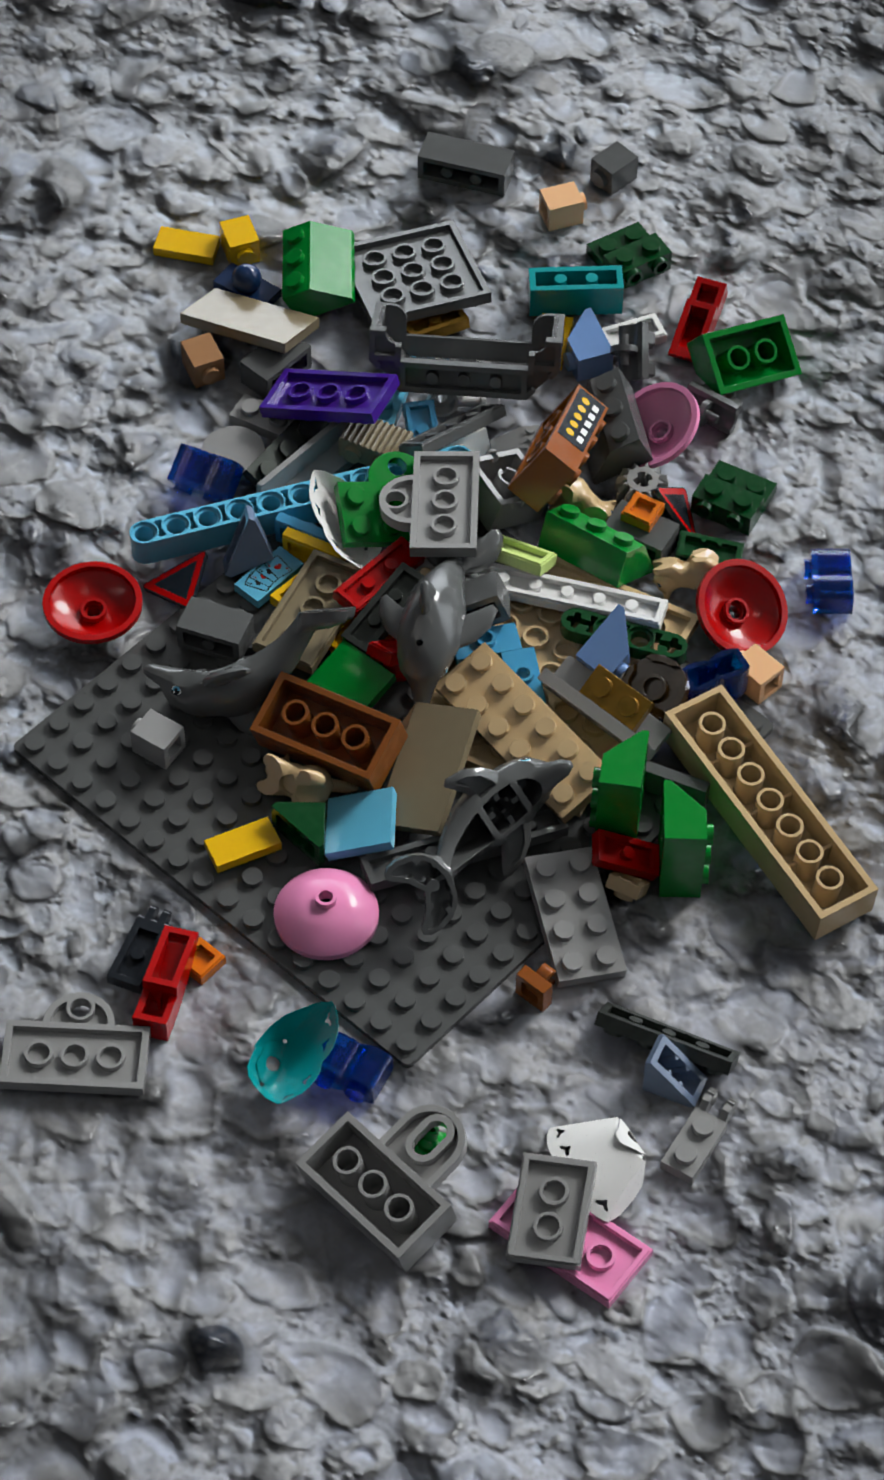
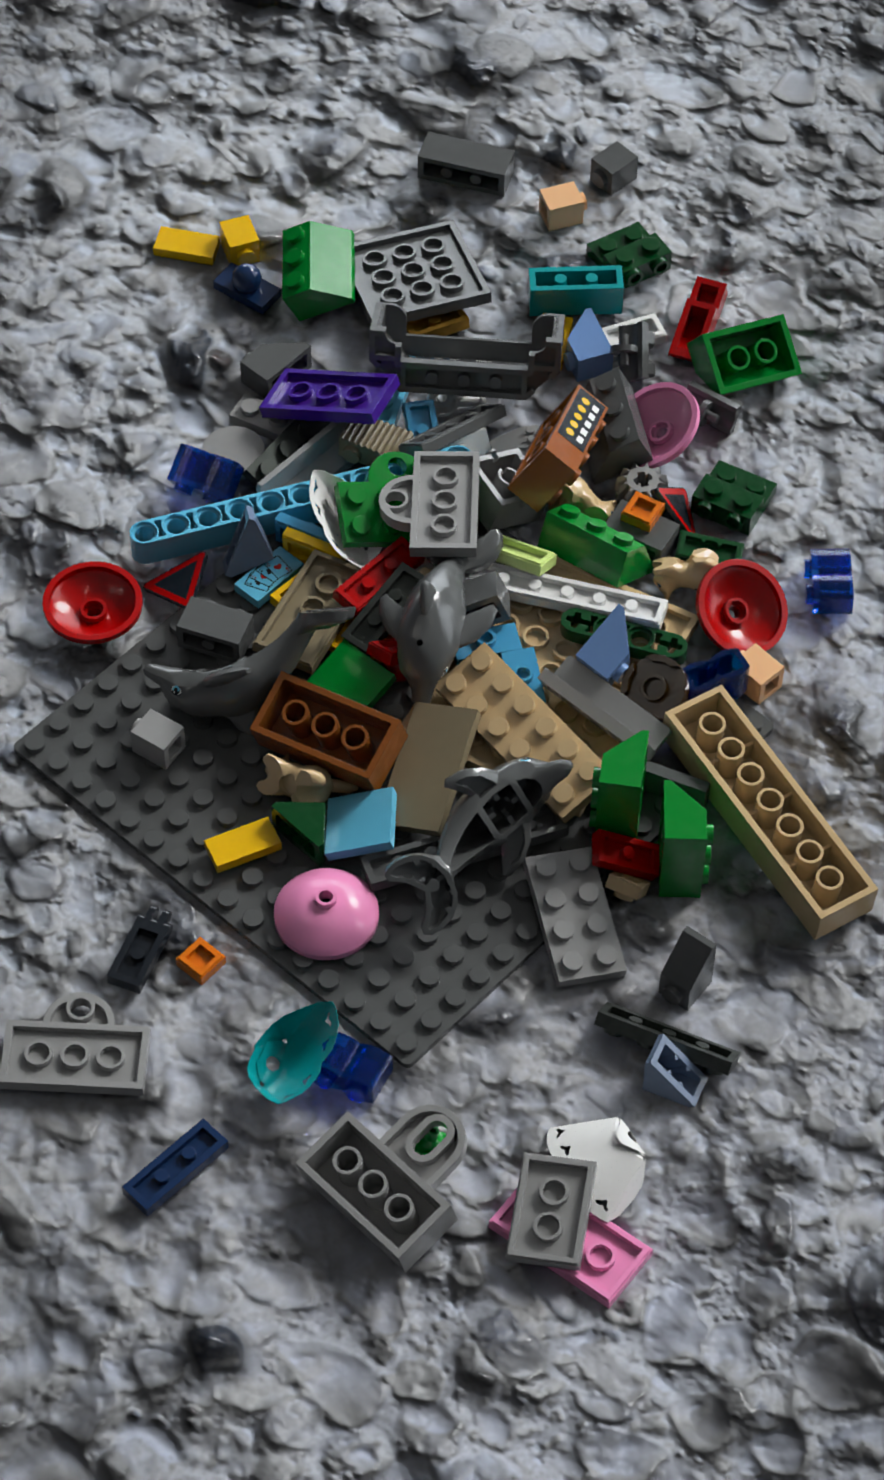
red slope [132,925,199,1041] -> none
tile [180,288,319,354] -> none
medium nougat brick [181,332,225,388] -> none
dark orange tile [516,963,556,1013] -> none
pearl gold plate [579,664,655,732] -> none
light grey hinge [660,1087,739,1185] -> none
none -> dark blue plate [122,1118,229,1217]
none -> dark grey slope [658,926,717,1011]

